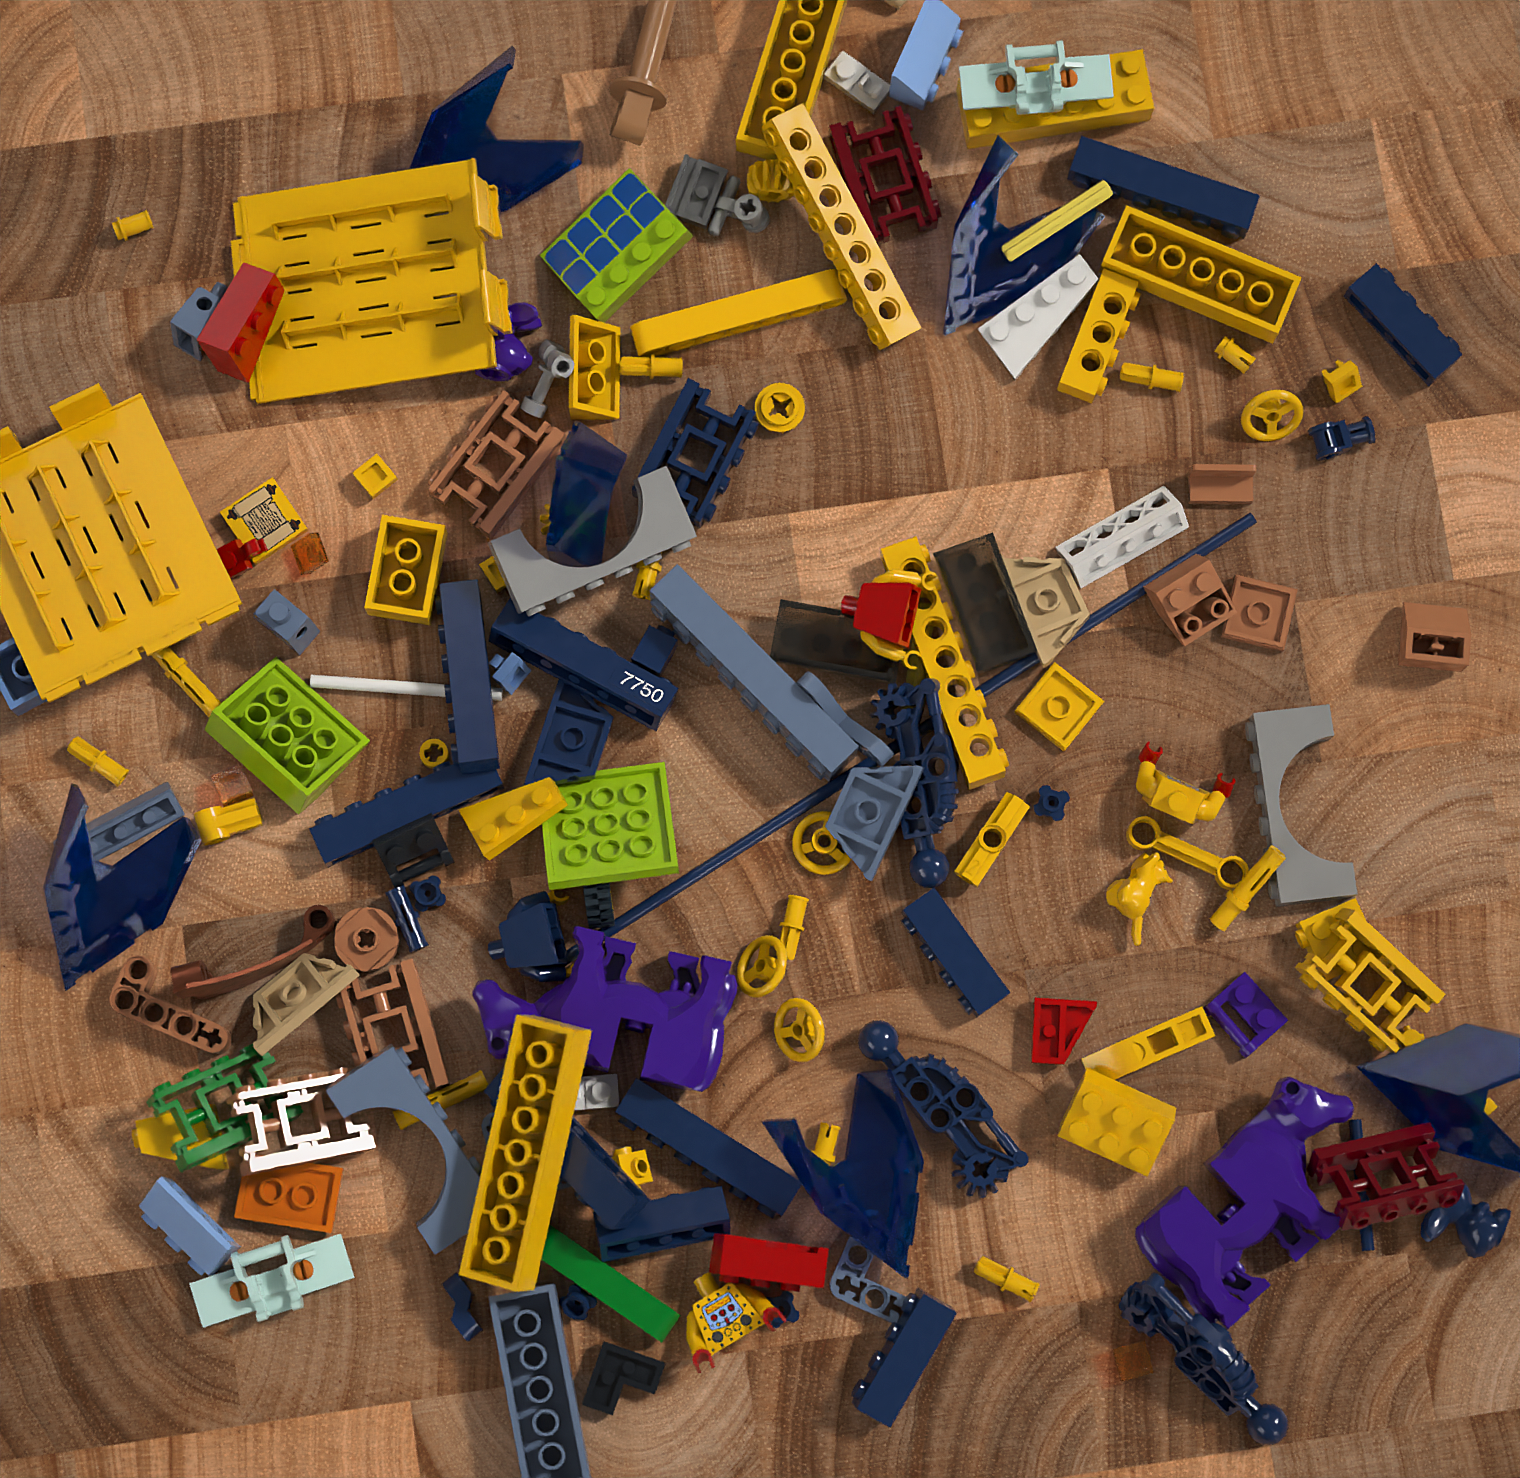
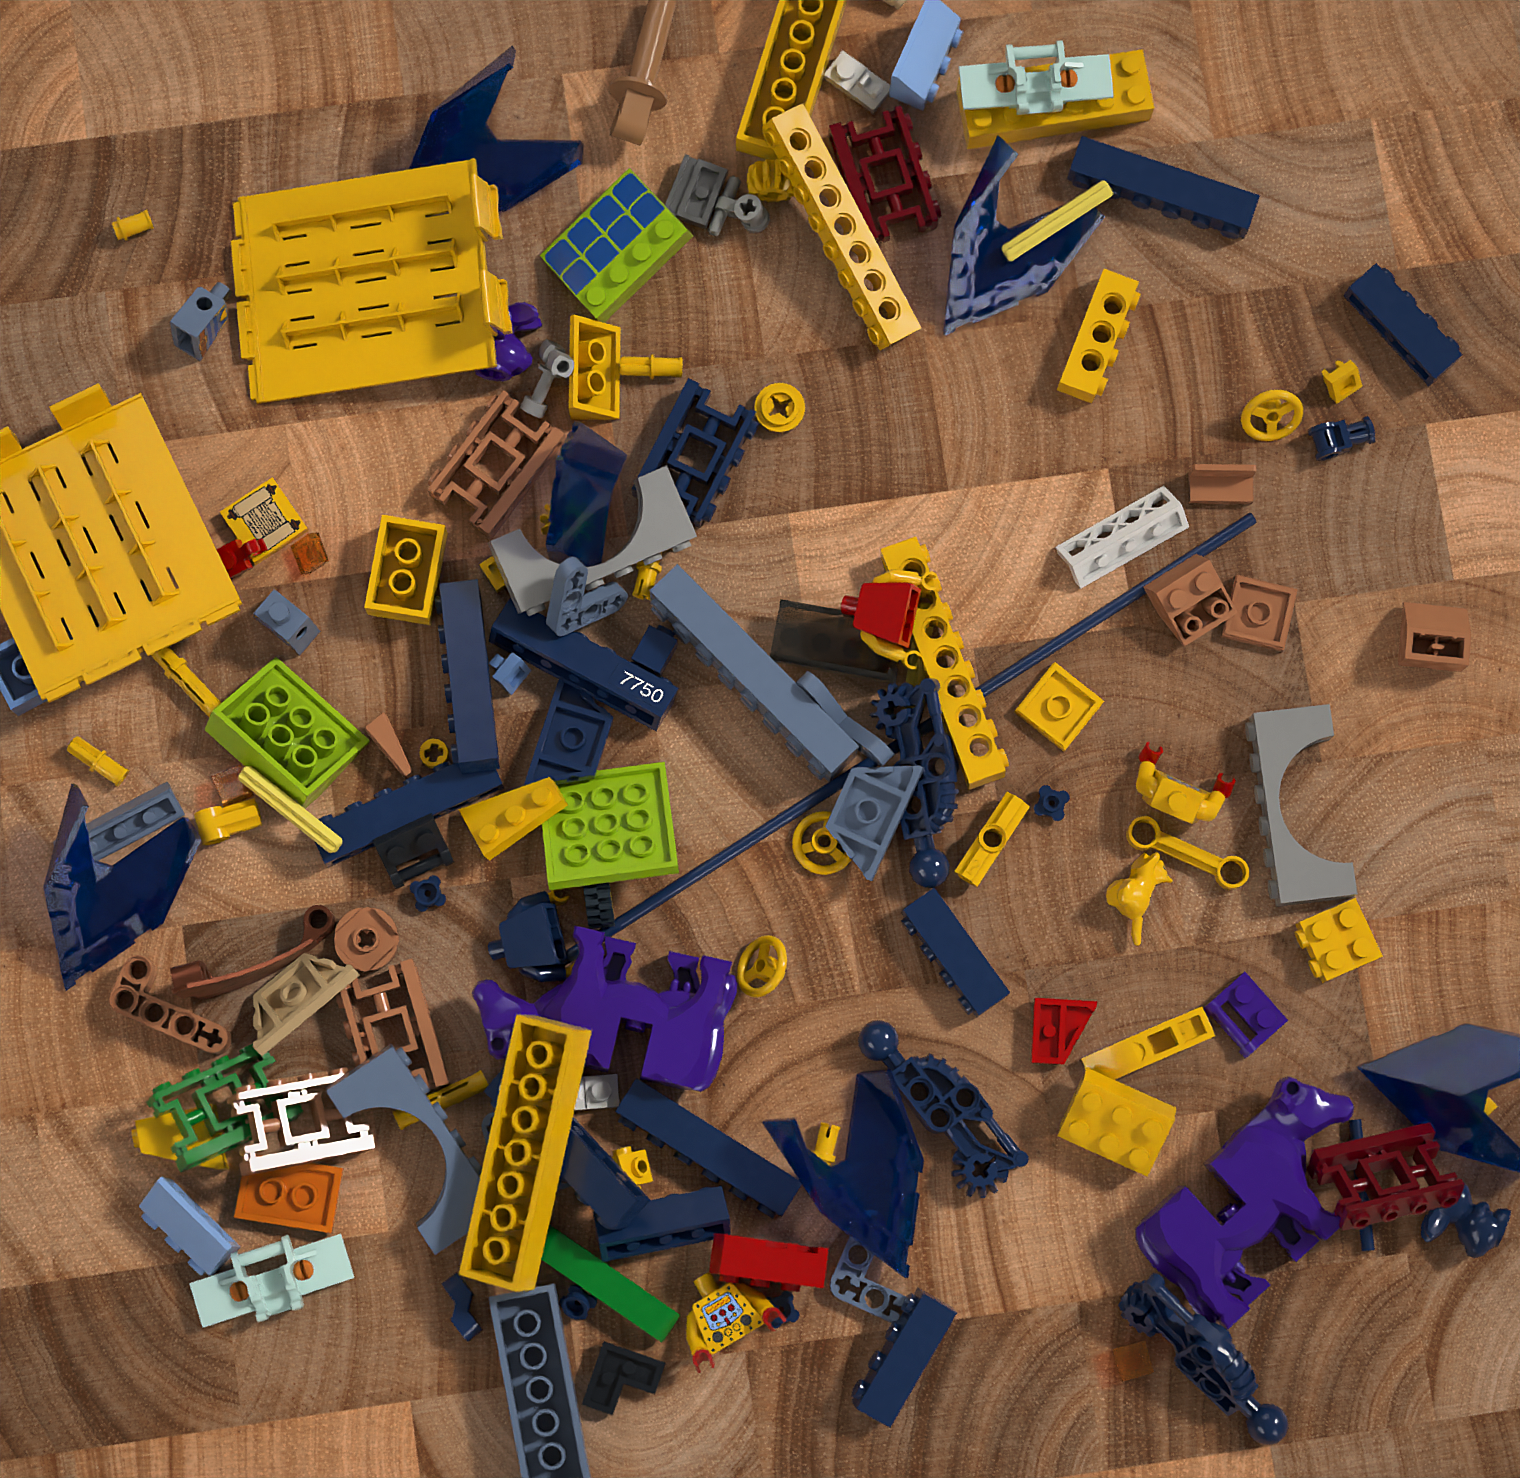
red wedge [197,262,285,383] -> none
white bar [310,675,503,701] -> none
yellow plate [352,453,398,499] -> none
dark blue pin [385,885,429,953] -> none
yellow beam [630,269,847,357] -> none
yellow piece [774,998,825,1062] -> none
yellow axle [776,895,809,960] -> none
clear smoke container [933,532,1037,673] -> none
yellow axle [974,1256,1040,1302] -> none
white wing [978,254,1099,381] -> none
tan wing [993,555,1090,668] -> none
yellow brick [1099,205,1302,344] -> none
yellow axle [1120,362,1184,392] -> none
yellow pin [1210,845,1286,931] -> none
yellow pin [1214,336,1256,374] -> none
yellow fence [1295,908,1446,1053] -> none
yellow piece [1398,1025,1425,1054] -> none
none -> light yellow axle [238,766,343,853]
none -> nougat slope [365,712,413,780]
none -> sand blue beam [546,557,628,636]

